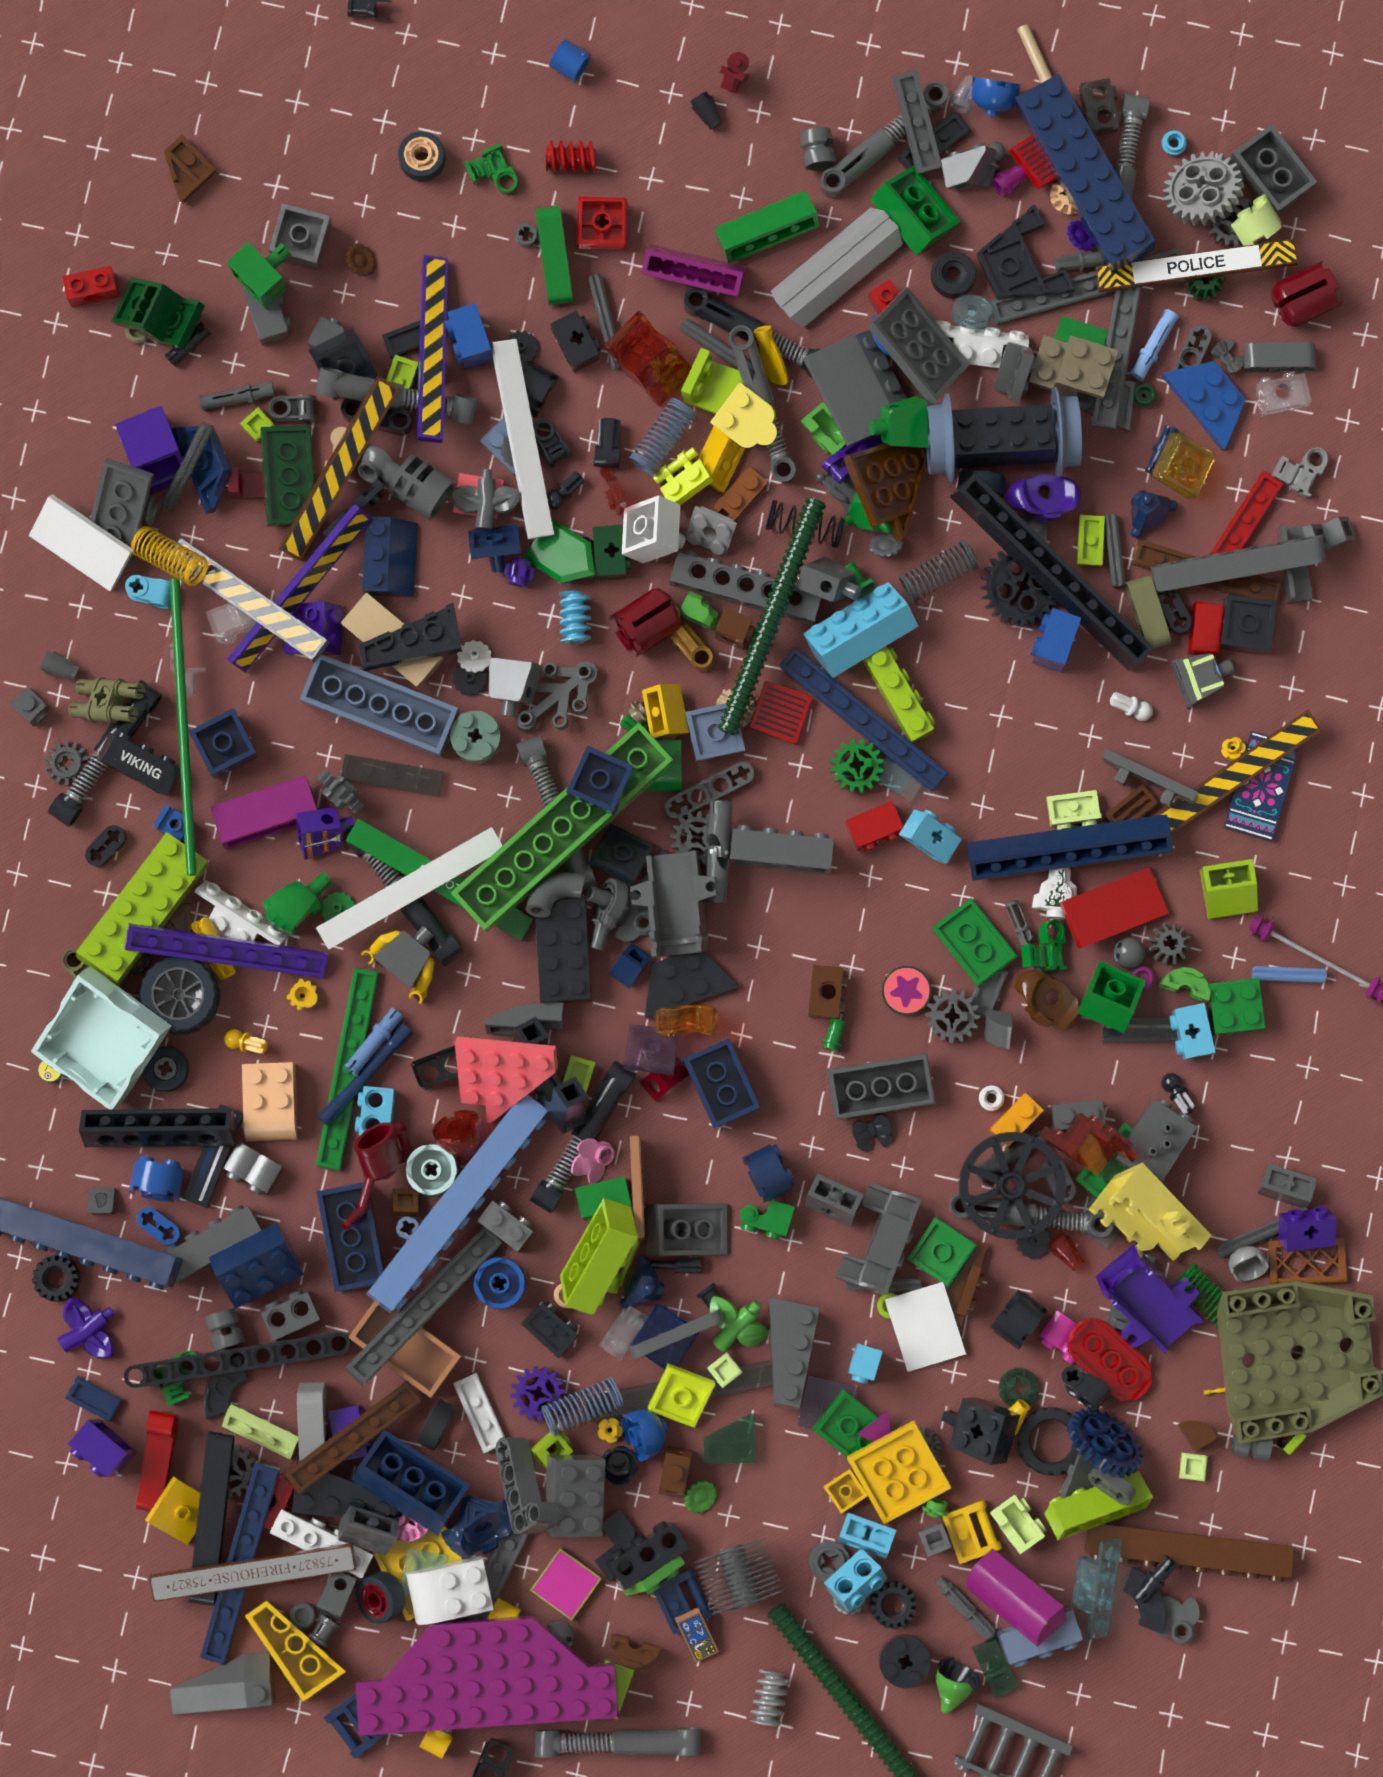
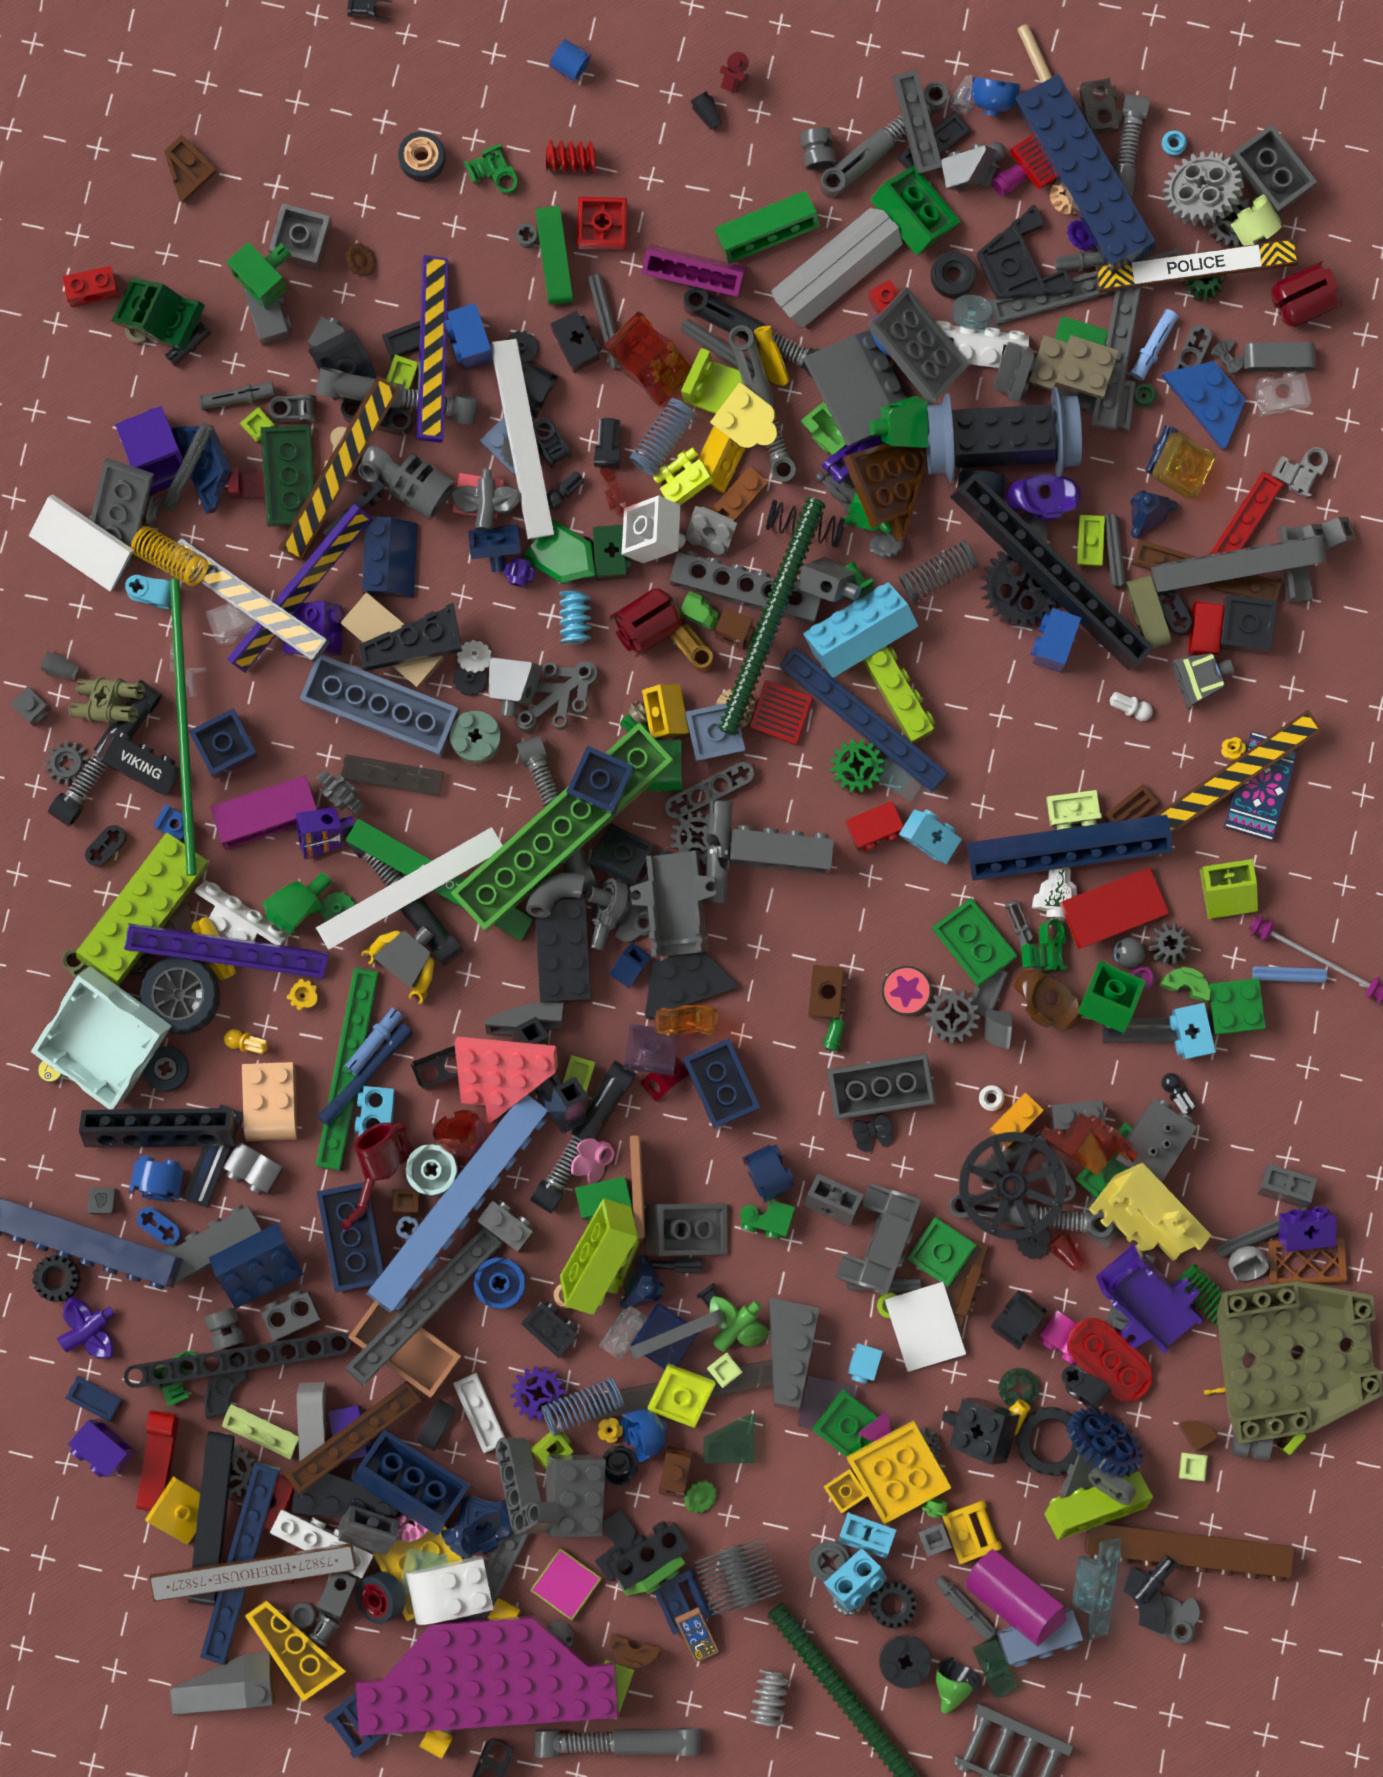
yellowish green cylinder [990,1495,1047,1554] -> none
dark grey hinge [1103,749,1199,808] -> none

